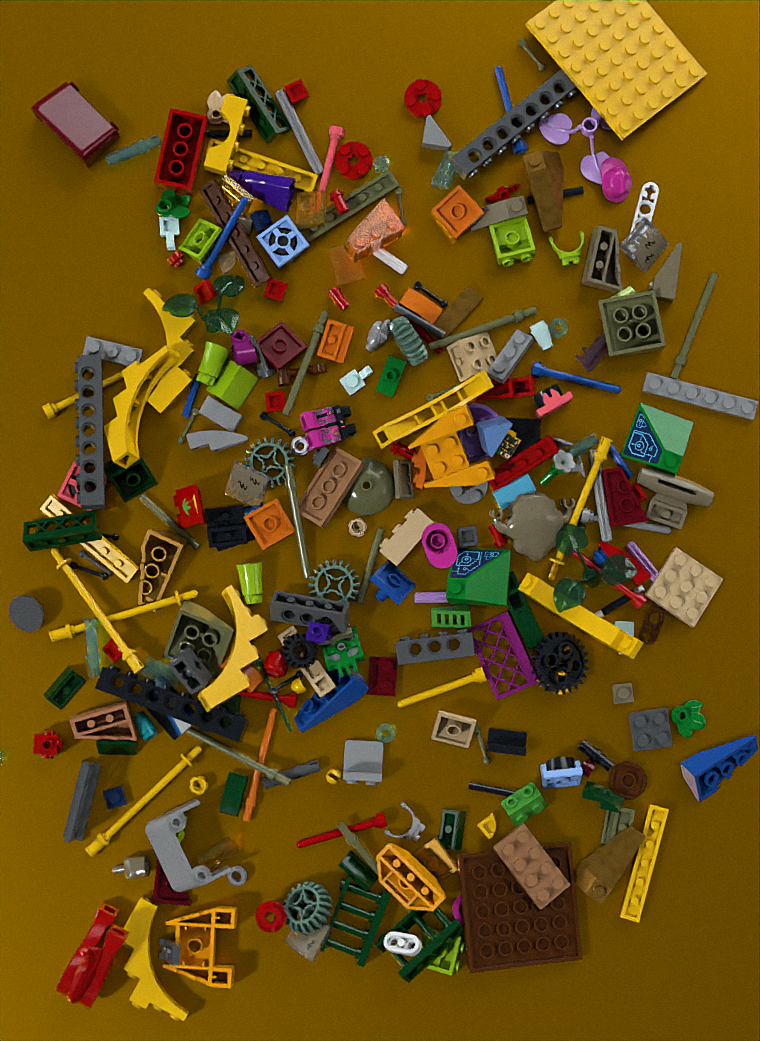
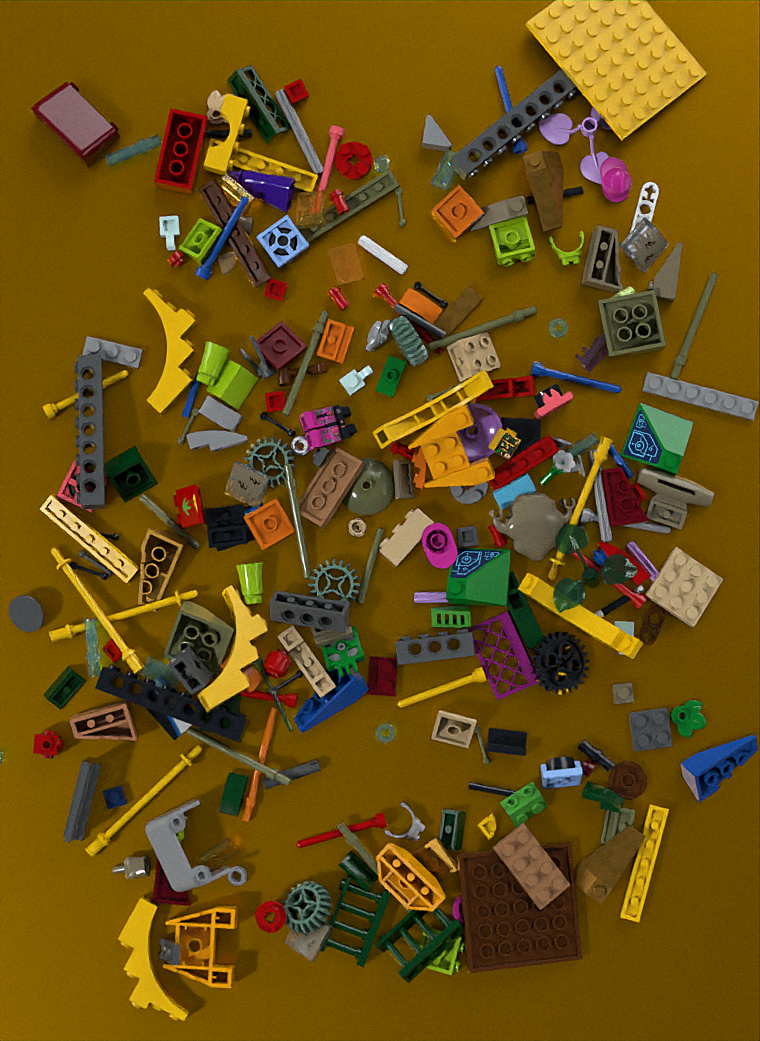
dark green fence [22,510,102,552] -> none
red animal [55,902,129,1009] -> none
dark green slope [96,739,137,755] -> none
yellow arch [104,345,180,469] -> none
teal cone [133,711,158,741] -> none
green plate [156,190,191,219] -> none
clear green plant [162,275,245,335] -> none
yellow plate [189,776,208,795] -> none
red plate [193,279,217,305] -> none
magenta piece [231,330,257,366] -> none
dark blue plate [250,210,273,232] -> none
black tyre [281,633,318,668] -> none
yellow hinge [291,677,307,694] -> none
dark purple bracket [306,622,332,644] -> none
yellow hinge [326,769,342,784] -> none
light grey bracket [343,740,383,785] -> none
clear orange wedge [344,198,405,263] -> none
blue tile [370,560,416,605] -> none
white plate [384,931,422,956] -> none
red plate [404,79,442,118] -> none
medium blue slope [476,416,513,457] -> none
red piece [485,184,520,202] -> none
light grey plate [487,329,534,384] -> none
olive hinge [518,39,546,71] -> none
light aqua cone [530,320,553,350] -> none

